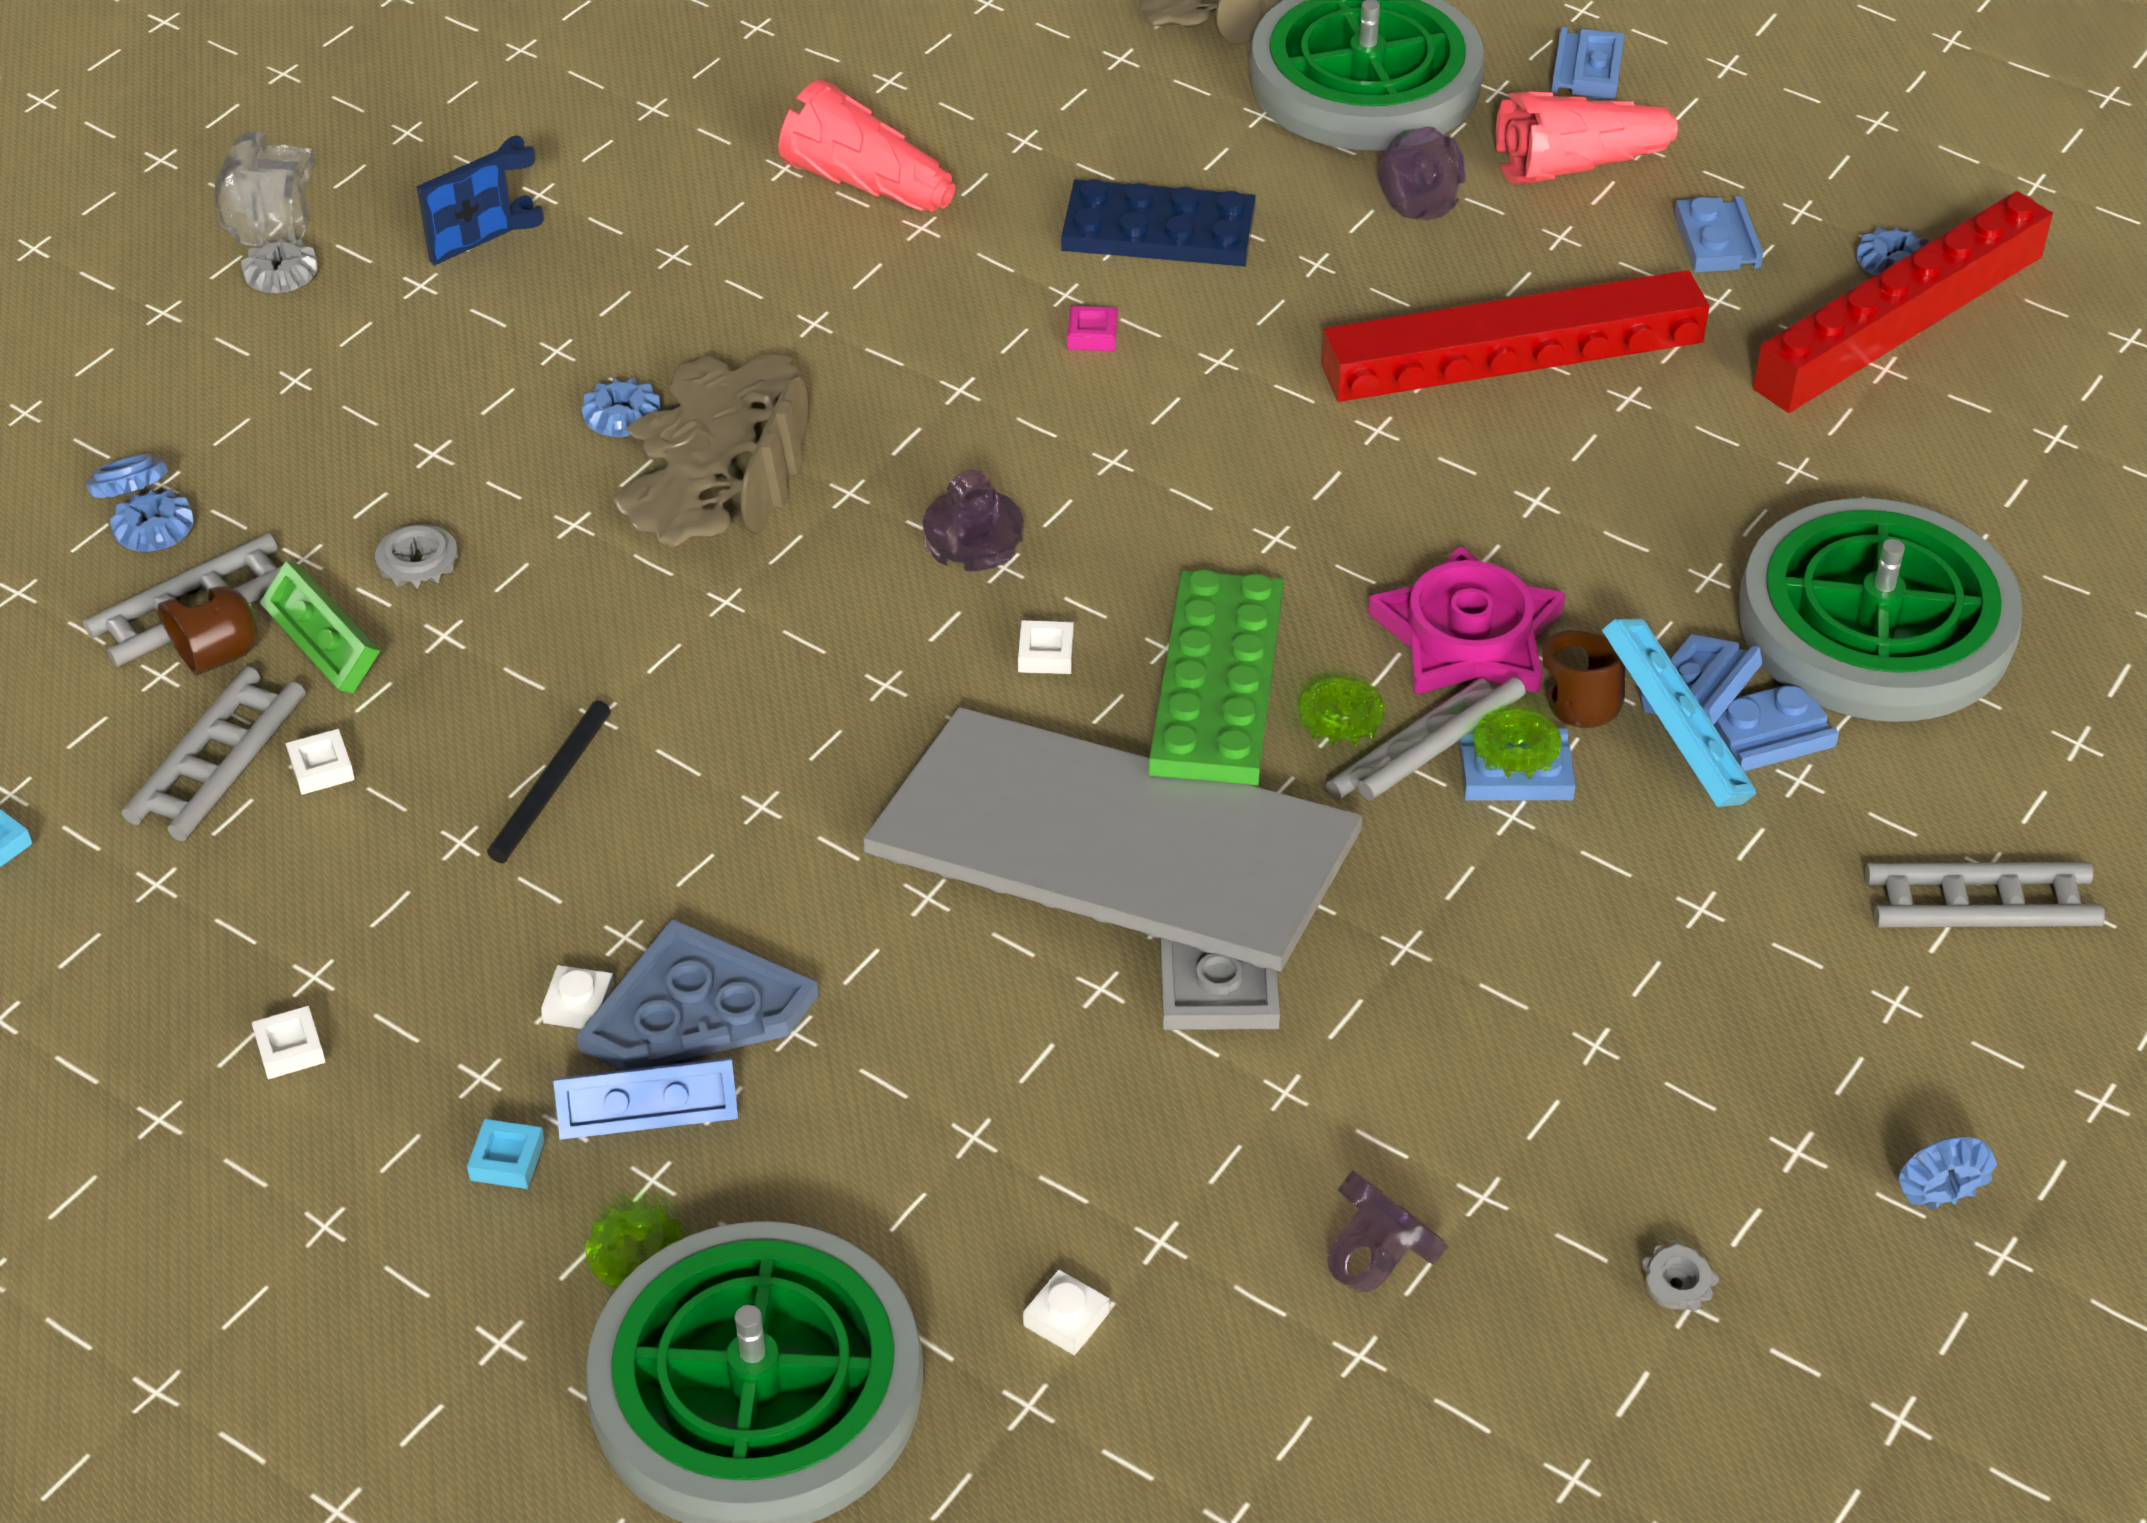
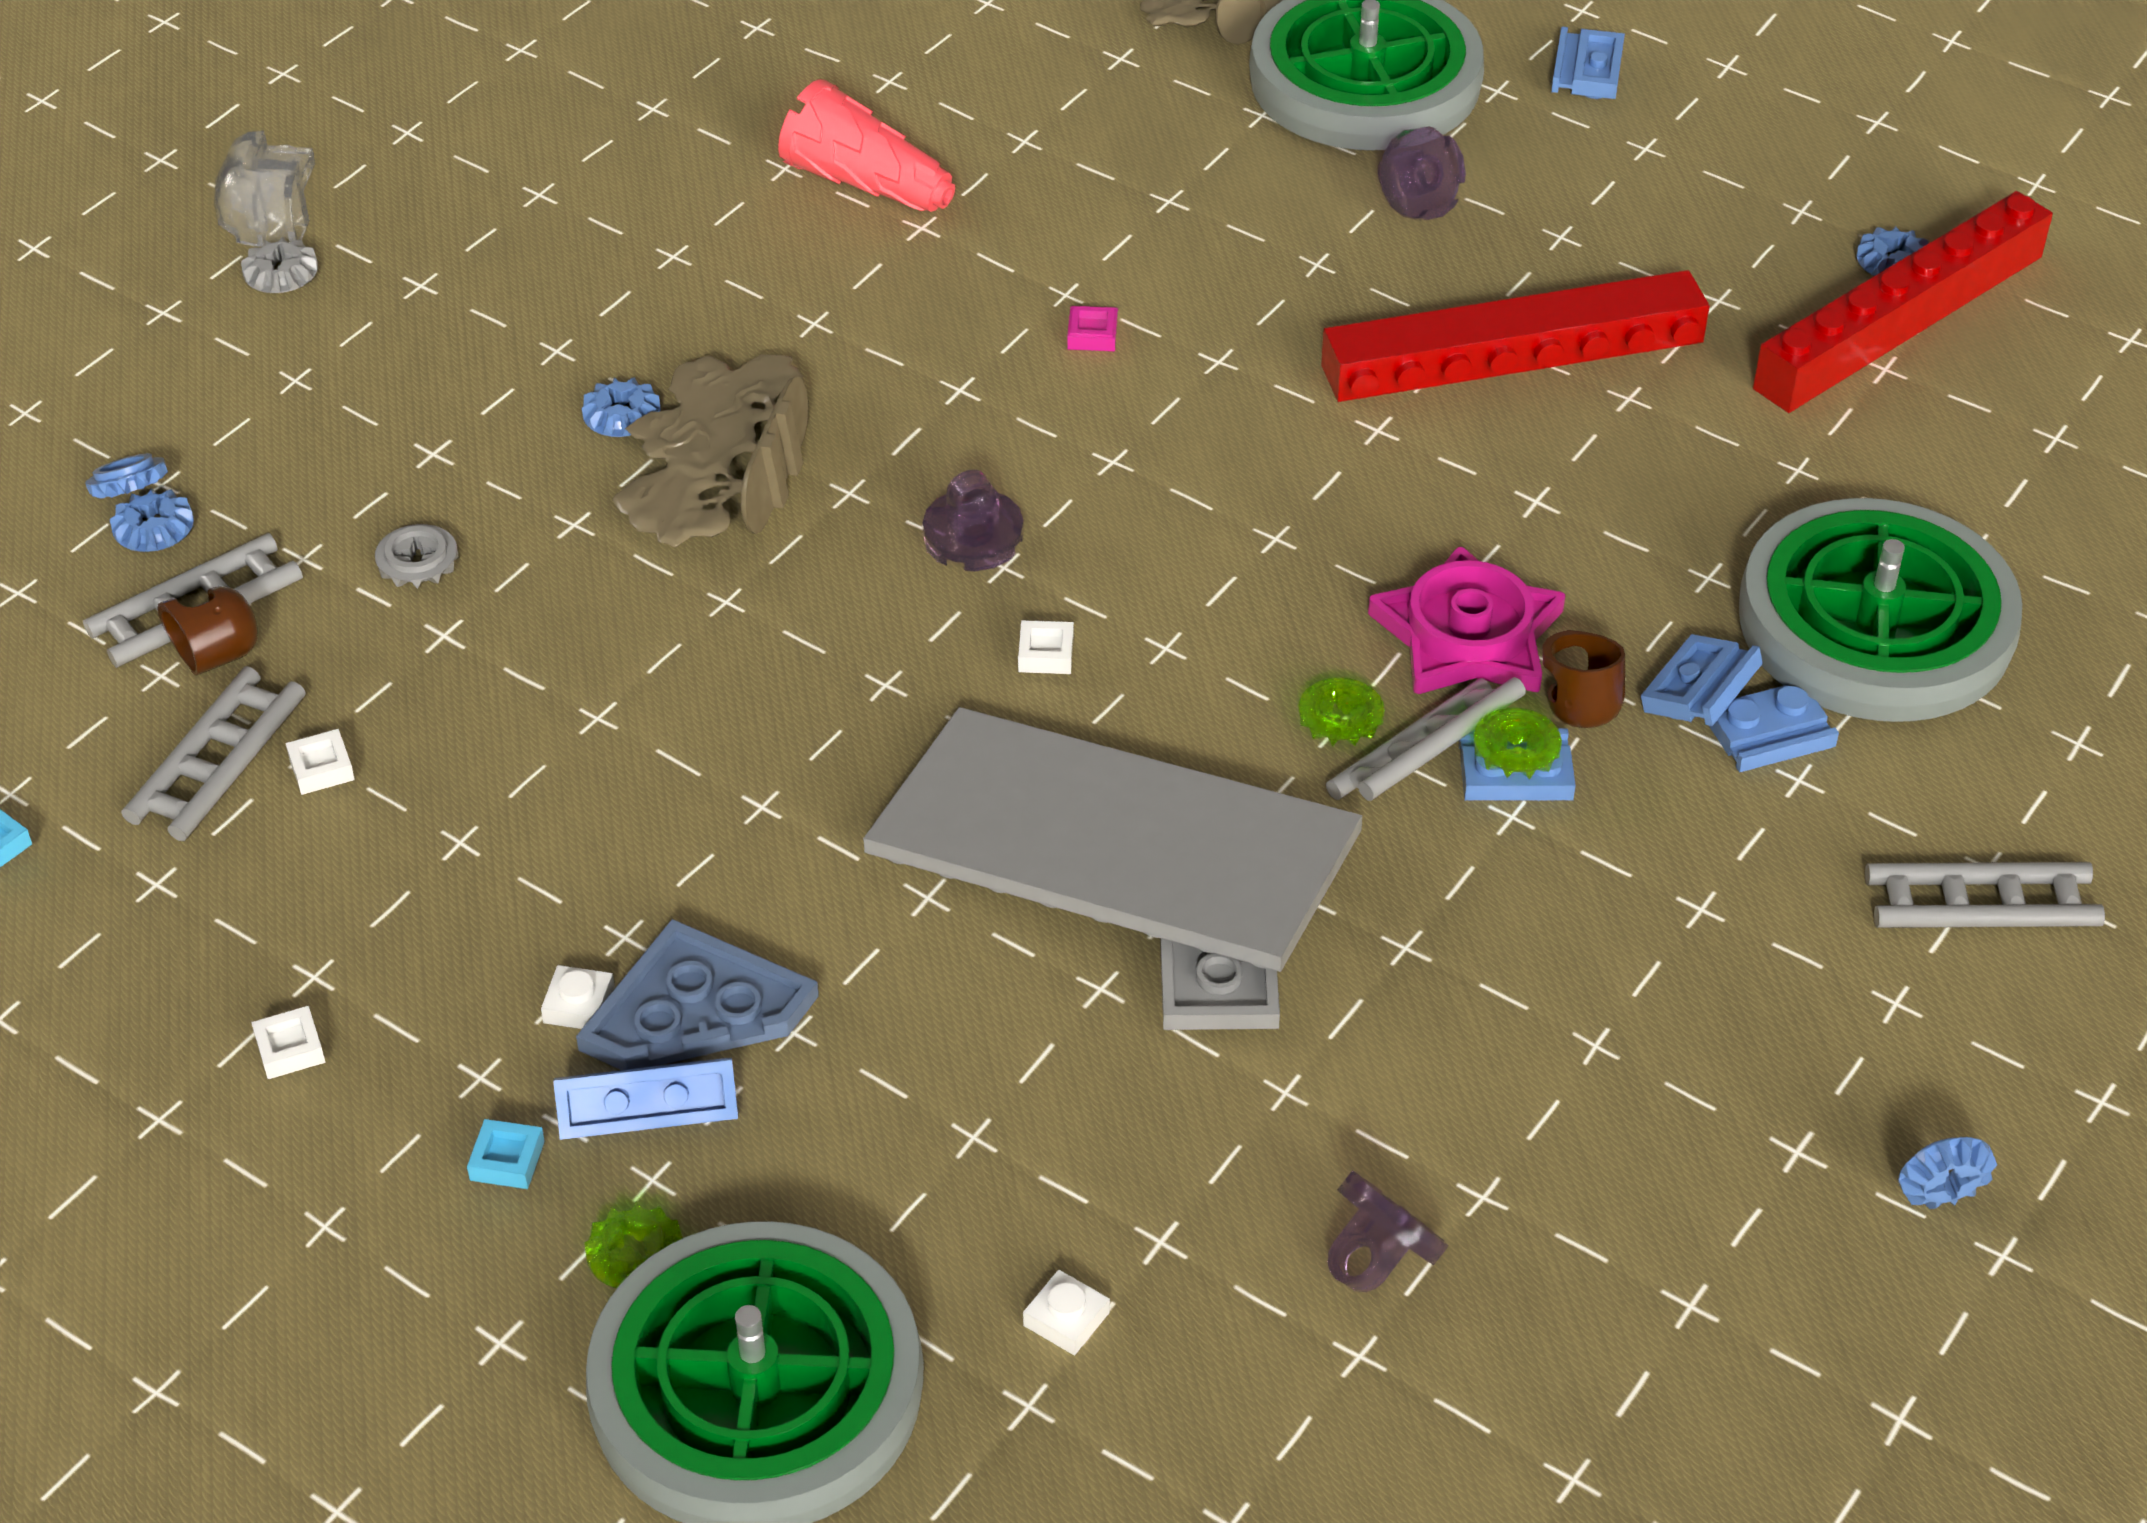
bright green plate [260,561,380,694] -> none
dark blue flag [416,135,544,266] -> none
black bar [487,700,611,863] -> none
dark blue plate [1061,180,1256,267] -> none
bright green plate [1149,570,1284,786] -> none
coral cone [1495,92,1678,185] -> none
medium azure tile [1602,618,1757,807] -> none
light grey animal [1642,1240,1719,1312] -> none
medium blue plate [1674,196,1763,273] -> none

